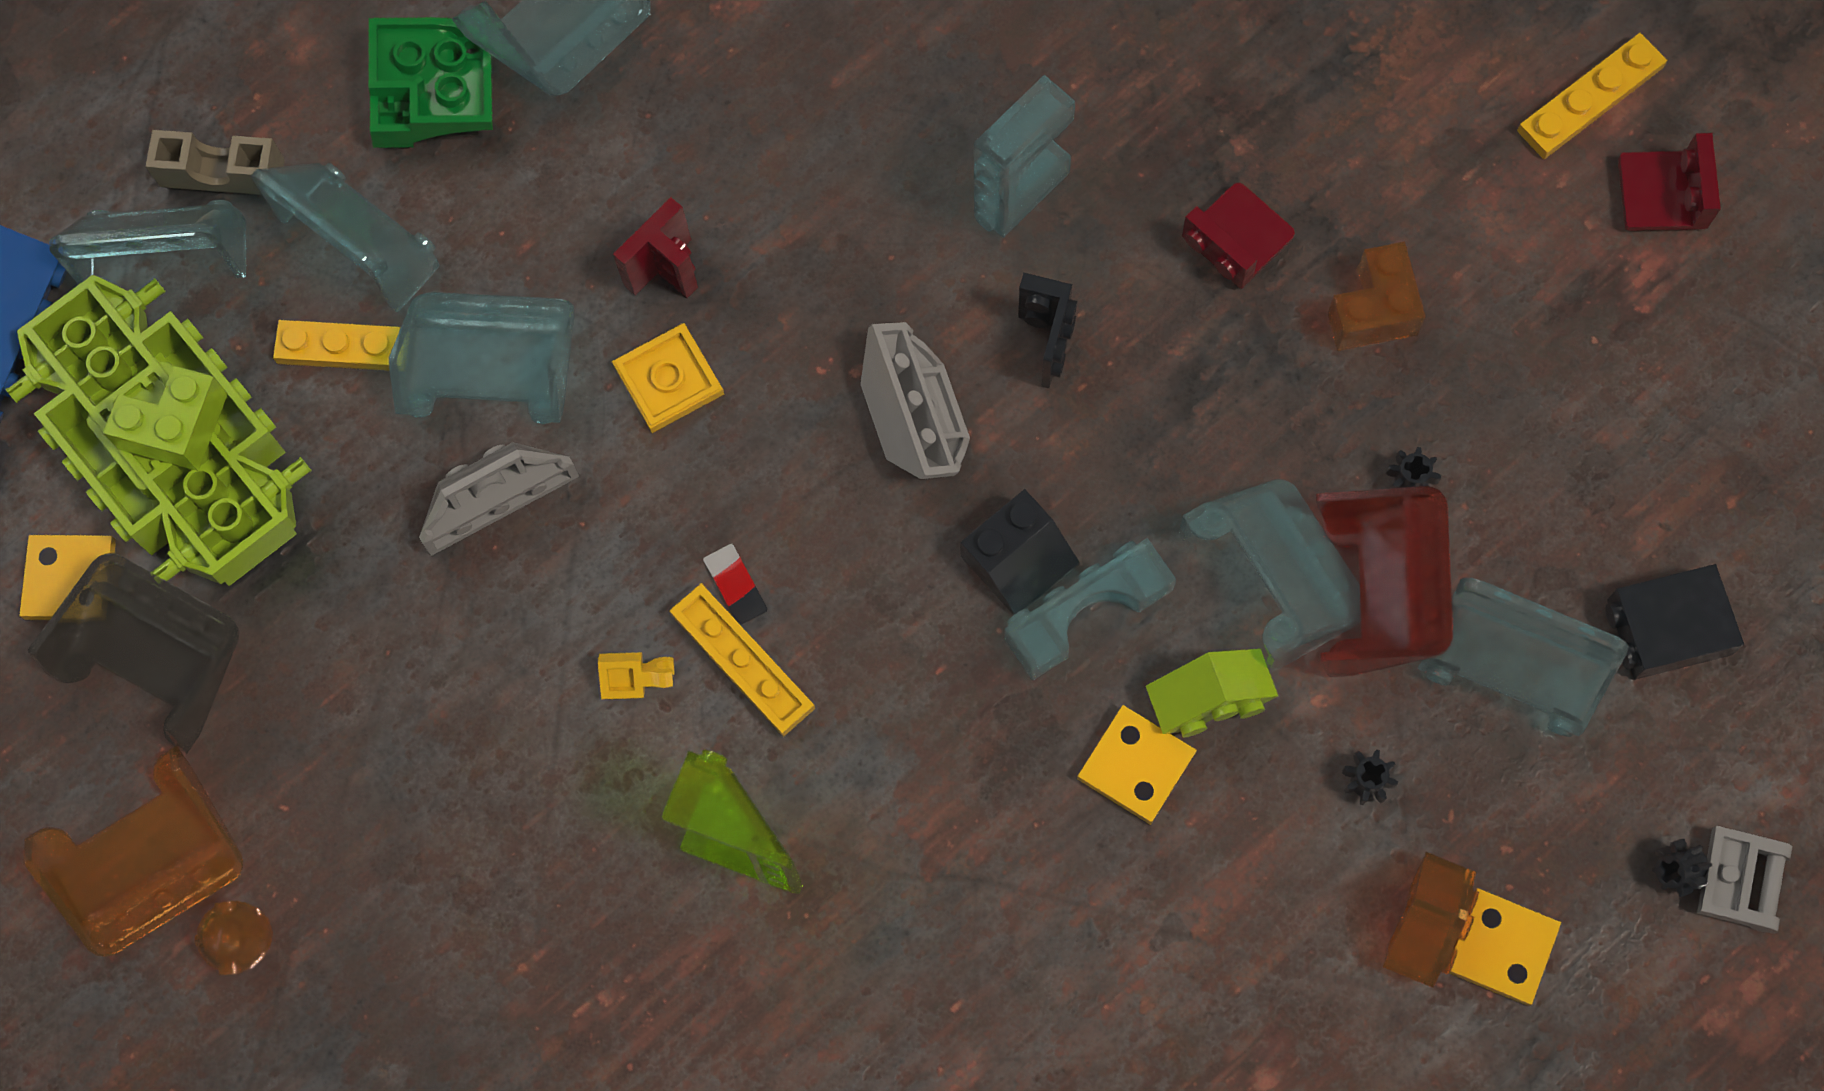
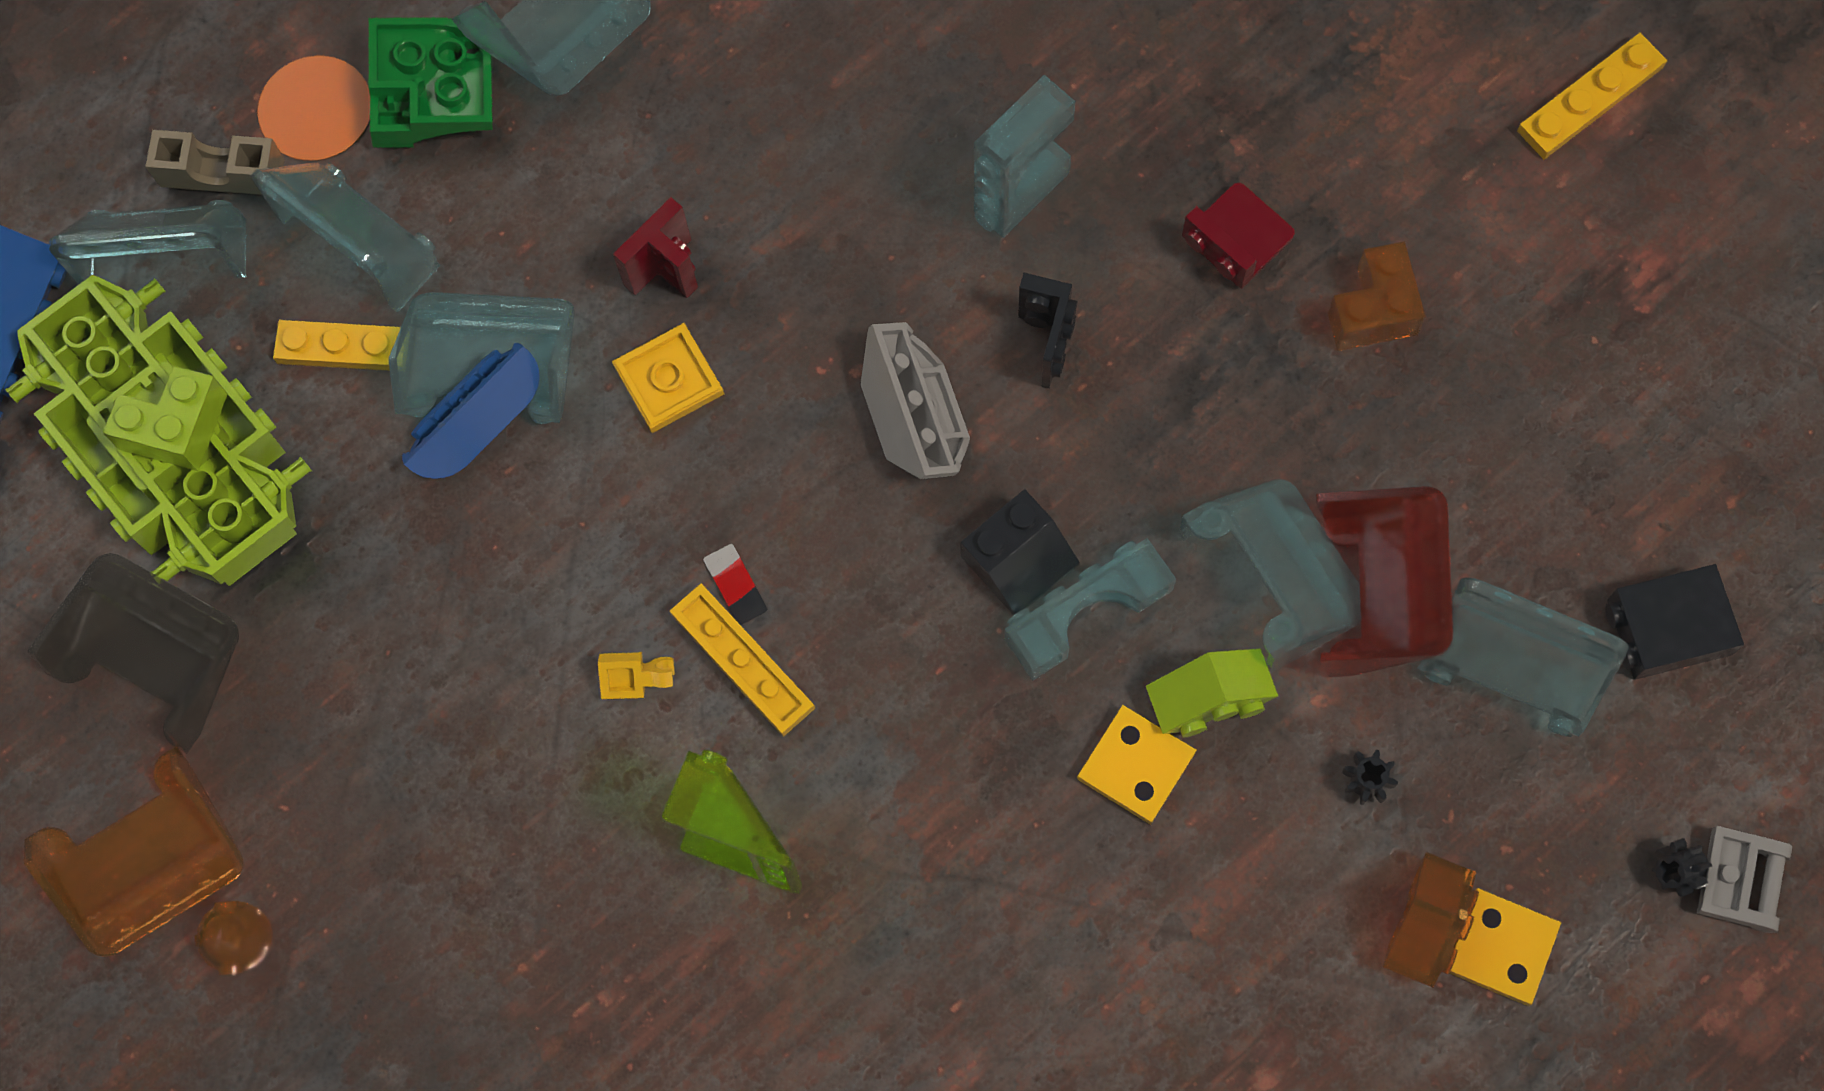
yellow tile [20,535,116,620] -> none
light grey wedge [419,442,579,556] -> none
black gear [1386,447,1442,502] -> none
dark red bracket [1618,133,1721,231] -> none
none -> orange sticker [258,56,370,161]
none -> blue brick [402,343,539,479]

